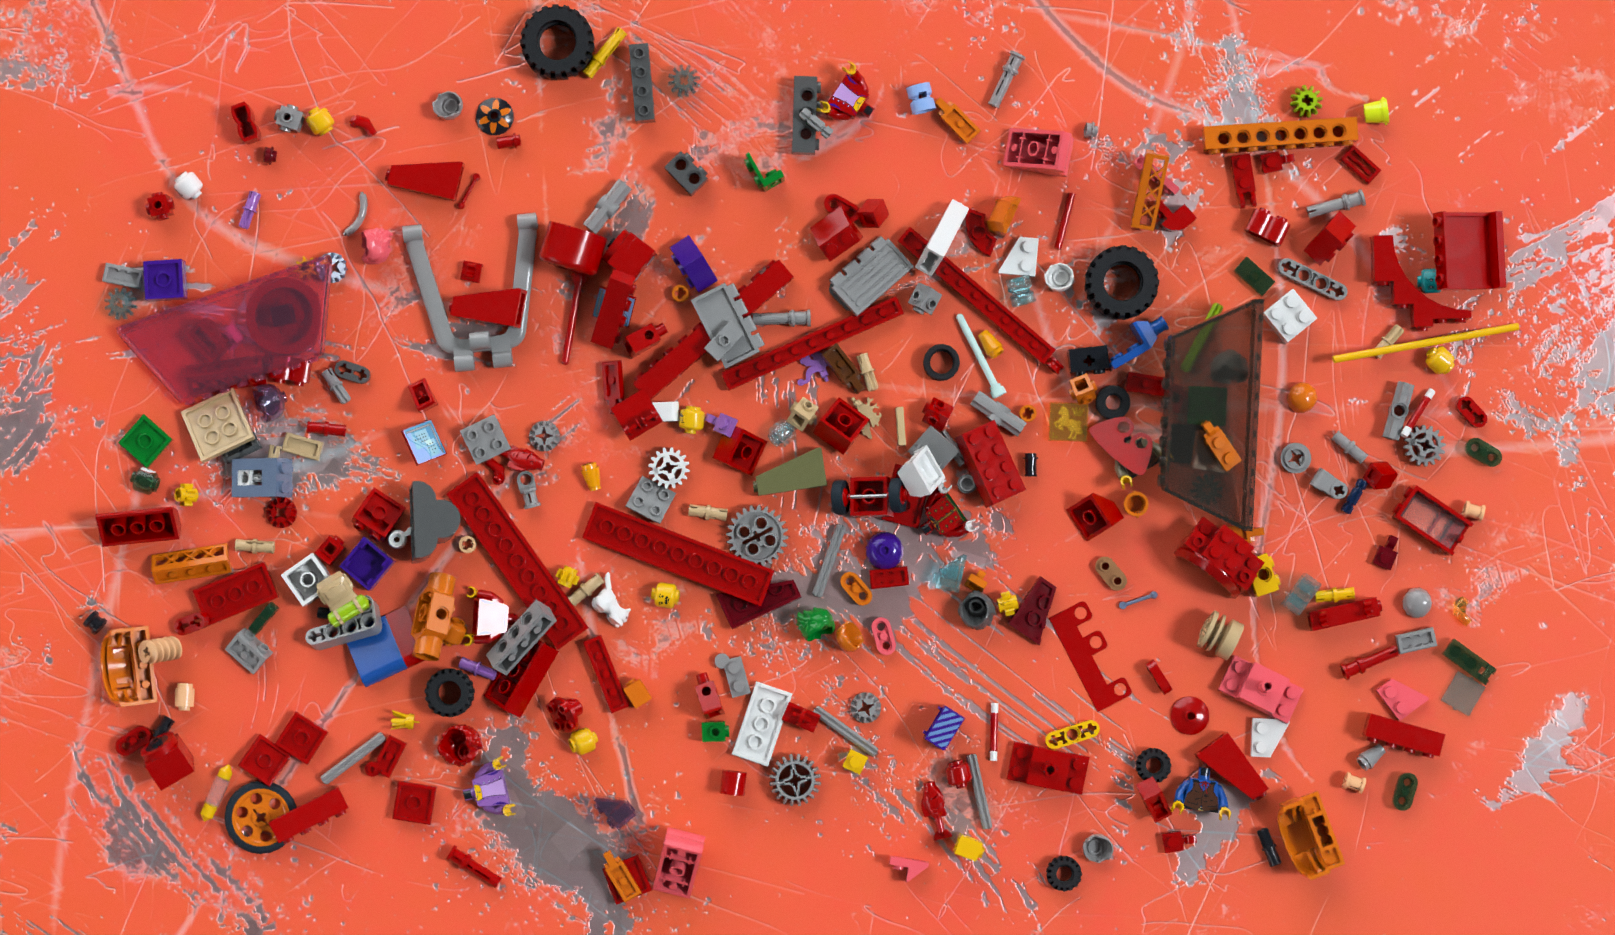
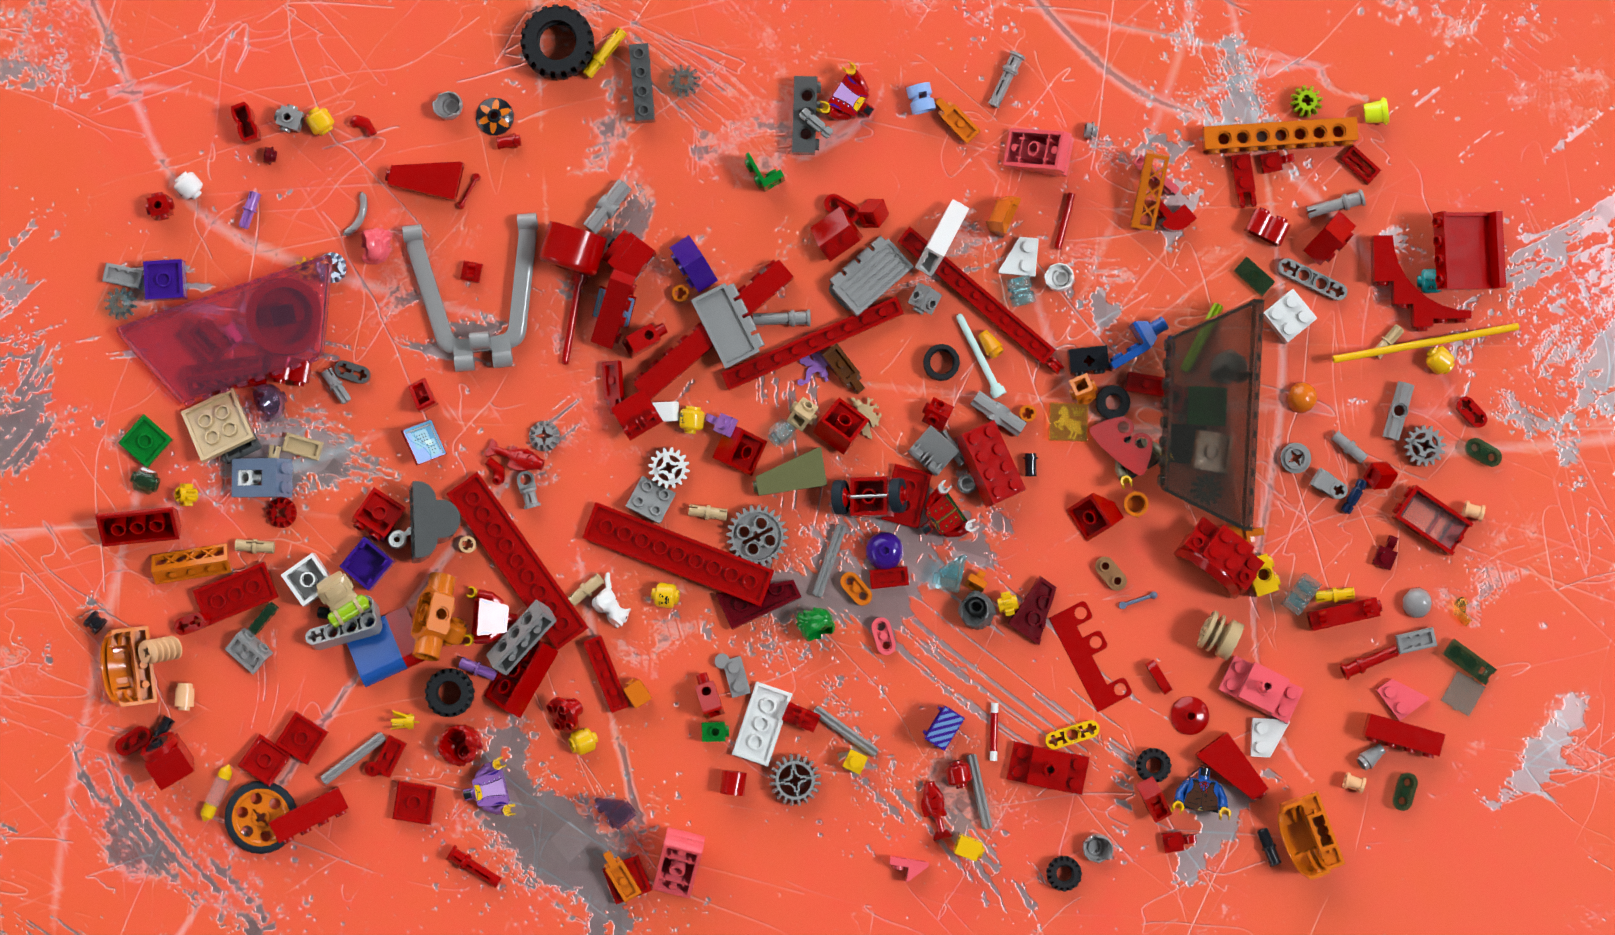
red pin [307,421,346,437] -> none
red window [314,535,346,565] -> none
red slope [449,288,527,329] -> none
light grey hinge [460,414,511,465] -> none
yellow gear [555,565,580,588] -> none
light orange cone [581,462,601,491] -> none
dark grey brick [665,151,708,196] -> none
light grey plate [704,320,744,362] -> none
orange hair [836,621,864,652] -> none
light grey gear [850,692,881,723] -> none
tan axle [856,353,879,392] -> none
tan tile [895,407,906,446] -> none
white brick [897,445,946,497] -> none
red tile [965,208,997,257] -> none
black tyre [1084,245,1159,320] -> none
orange hinge [1201,420,1242,472] -> none
red bar [1400,388,1435,438] -> none

